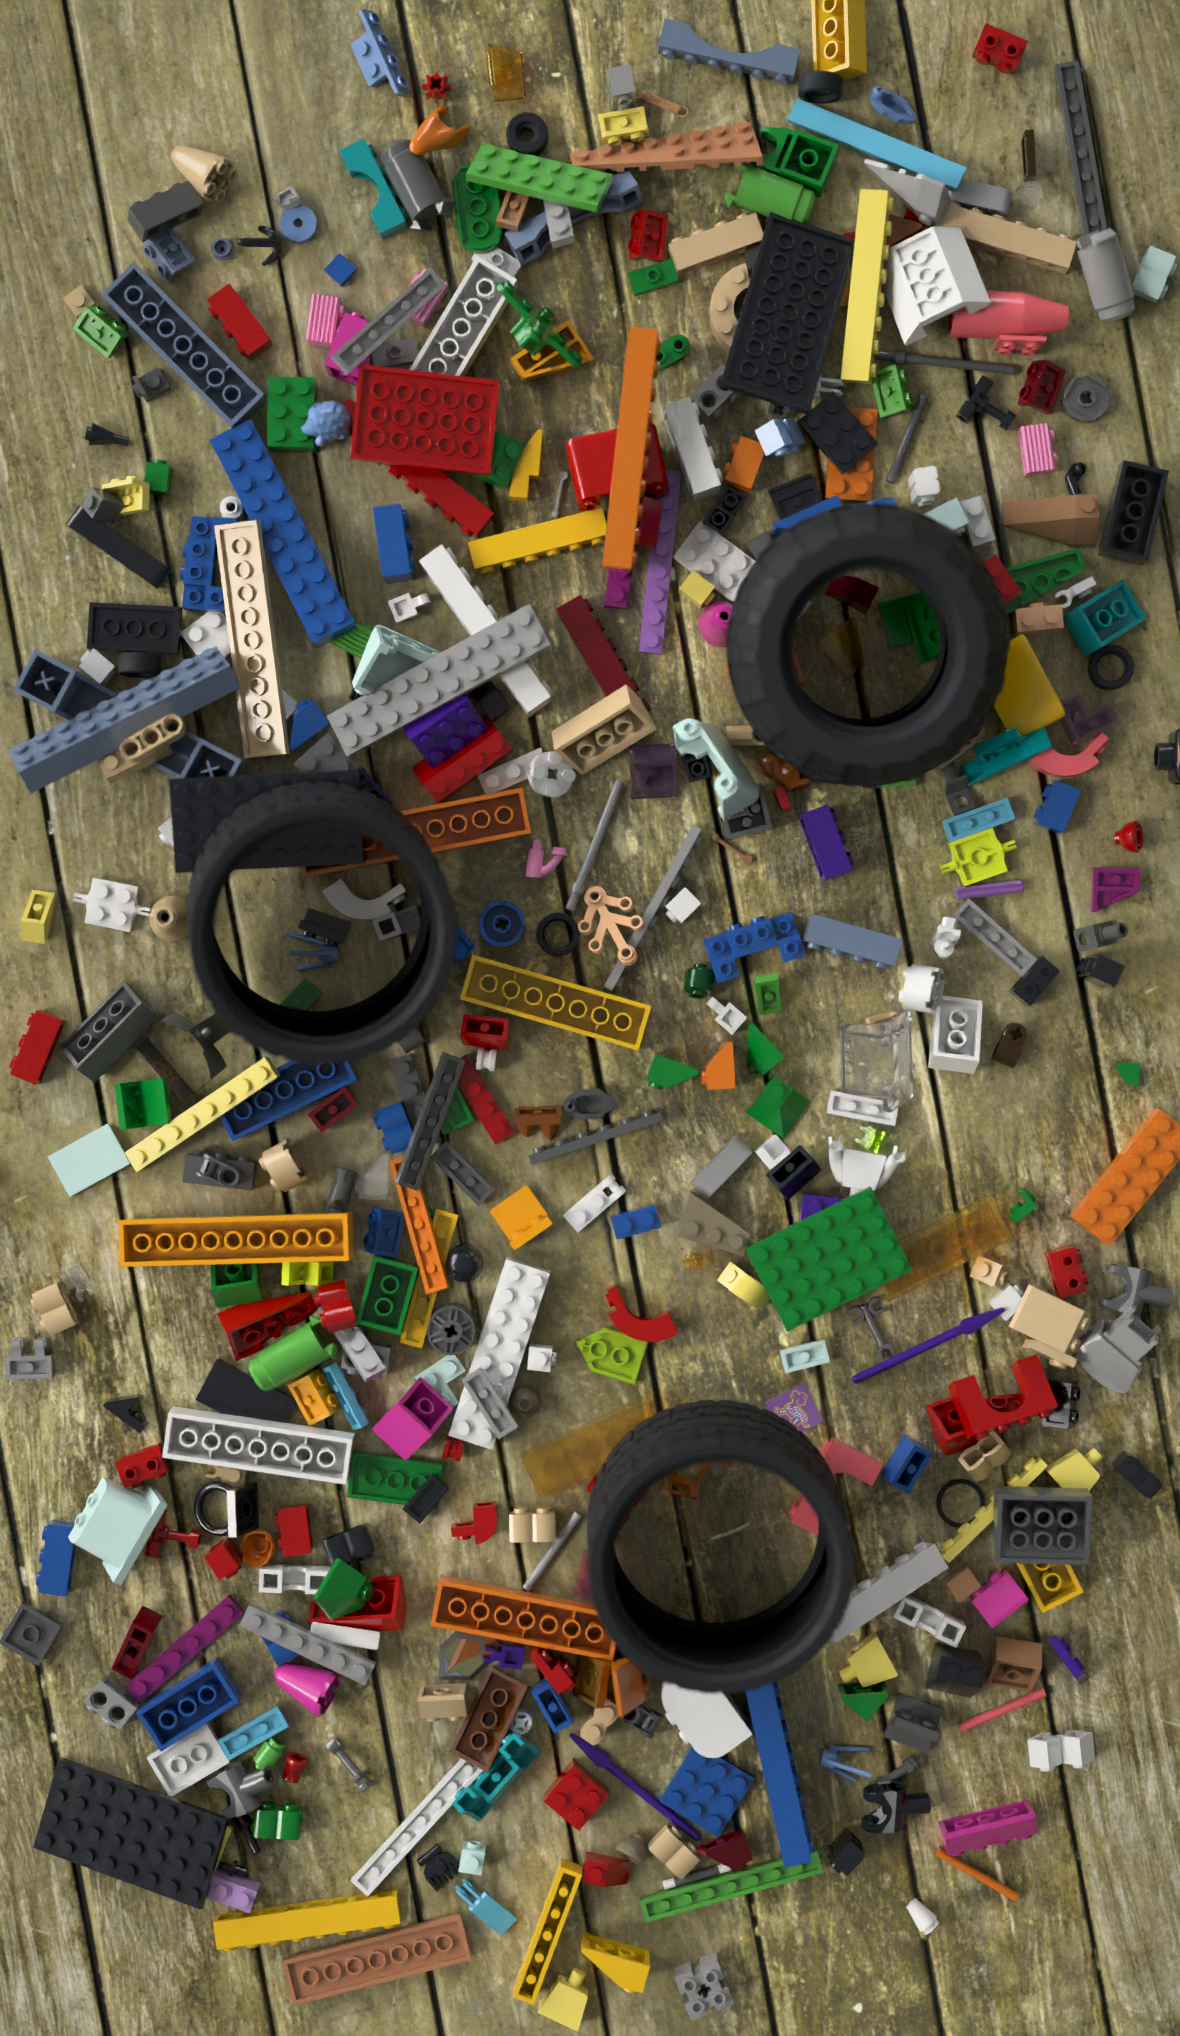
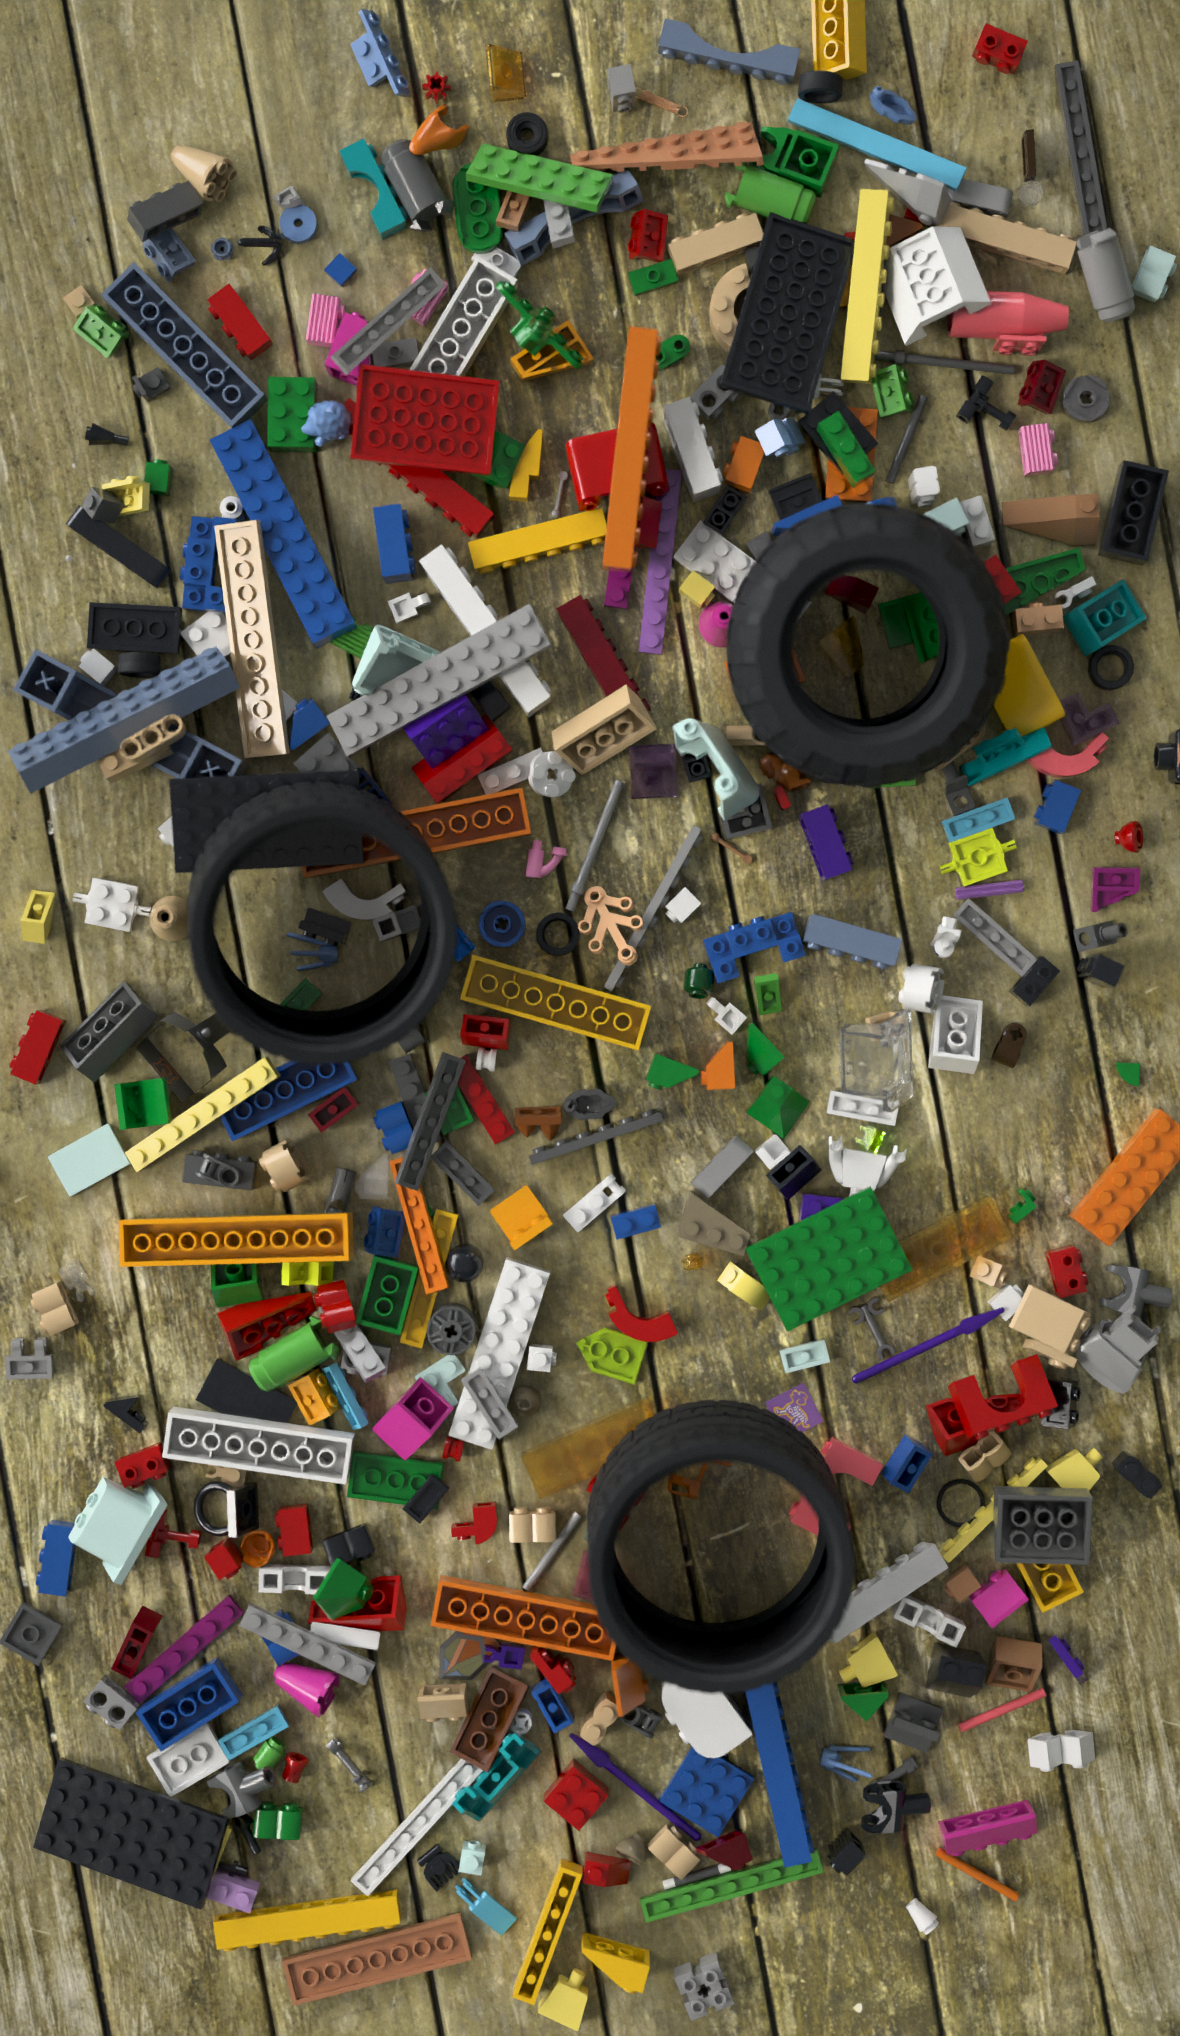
pearl gold plate [572,1654,611,1708] -> none
light yellow bracket [598,106,649,146] -> none
black arm [1065,462,1086,495] -> none
none -> green brick [816,411,876,488]

